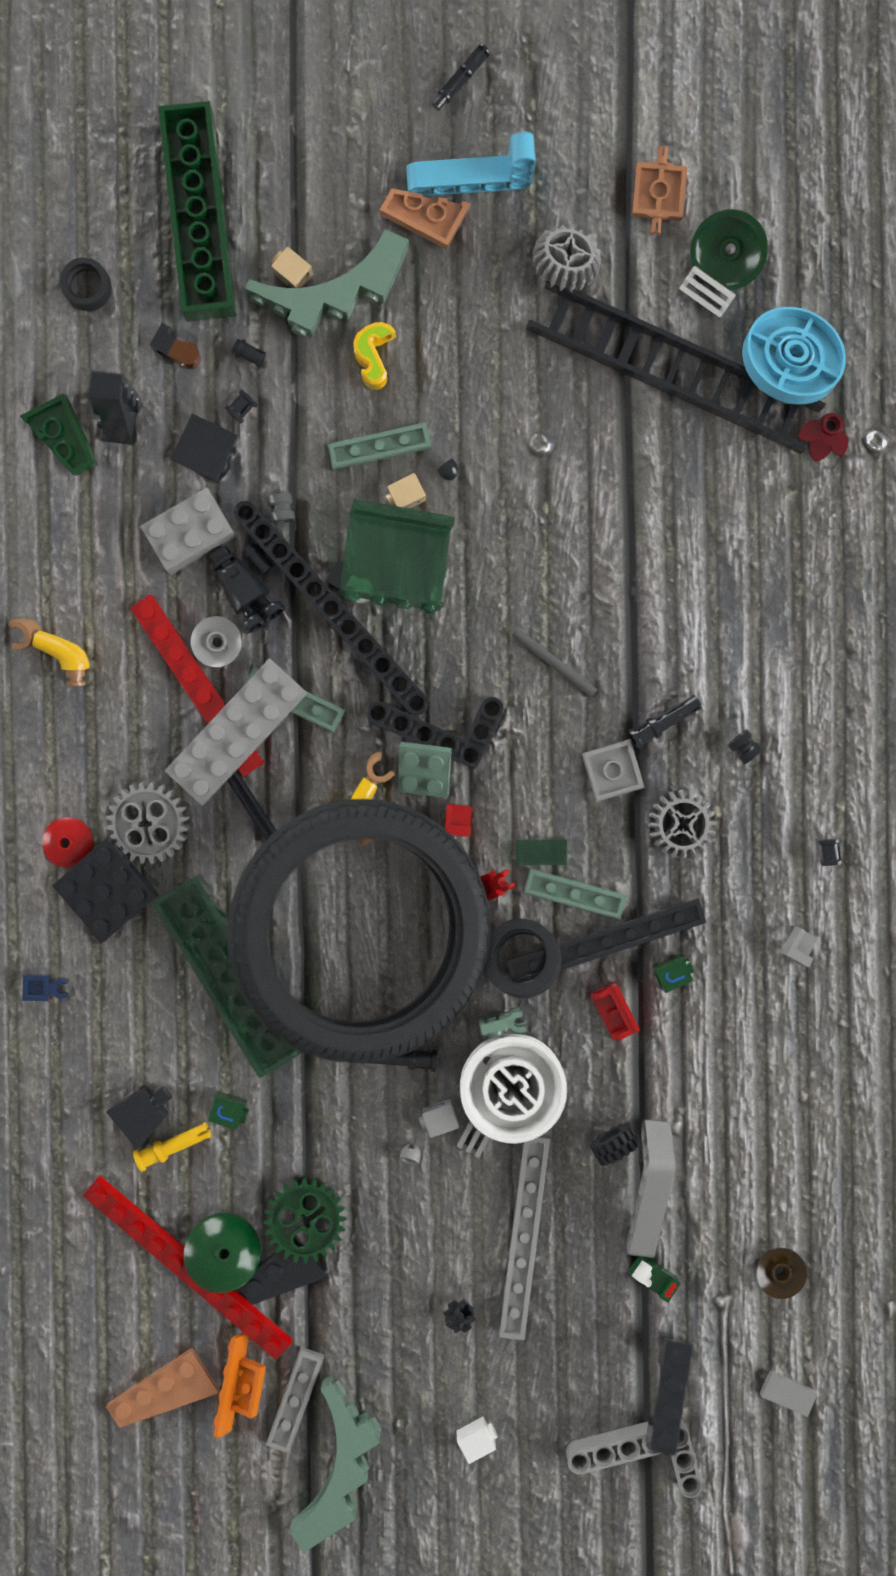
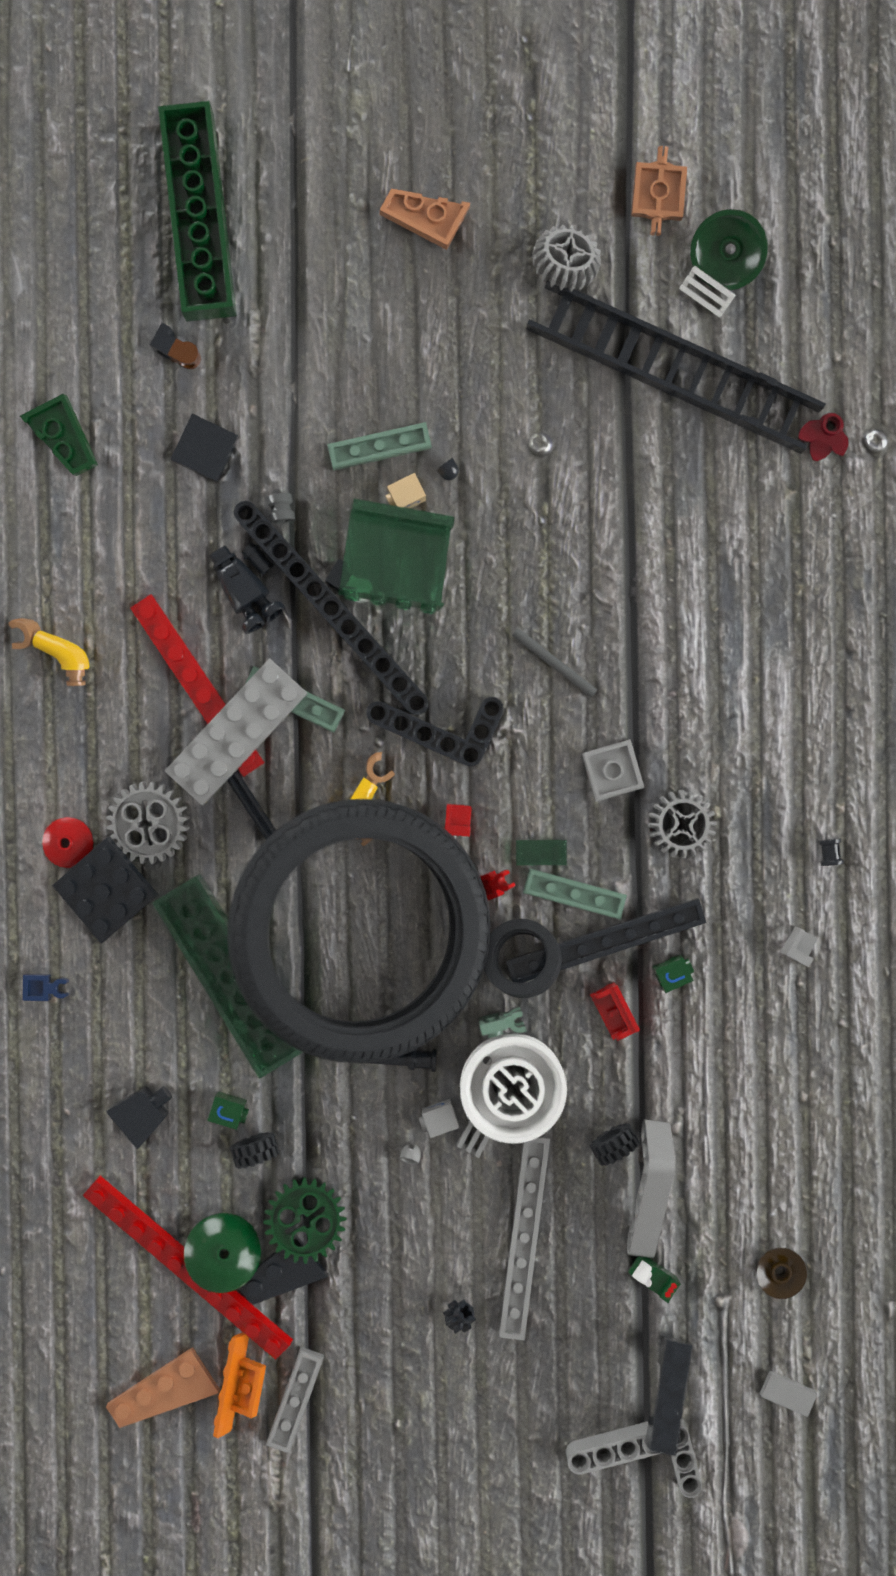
black tyre [59,257,112,312] -> none
black wedge [88,370,142,445] -> none
yellow pin [133,1122,212,1172] -> none
light grey brick [140,488,237,575] -> none
light grey dish [191,616,242,667] -> none
black bush [224,389,258,424] -> none
black pin [232,339,266,367] -> none
sand green arch [245,229,409,338] -> none
tan brick [271,246,313,288] -> none
sand green arch [290,1375,381,1553] -> none
yellow animal [353,322,396,390] -> none
sand green plate [398,742,452,798] -> none
medium azure beam [406,132,536,196] -> none
black piece [432,43,490,111] -> none
white brick [456,1417,498,1464] -> none
black pin [627,695,702,750] -> none
black wheel [728,729,764,765] -> none
medium azure piece [742,307,846,404] -> none
none -> black tyre [230,1132,280,1169]

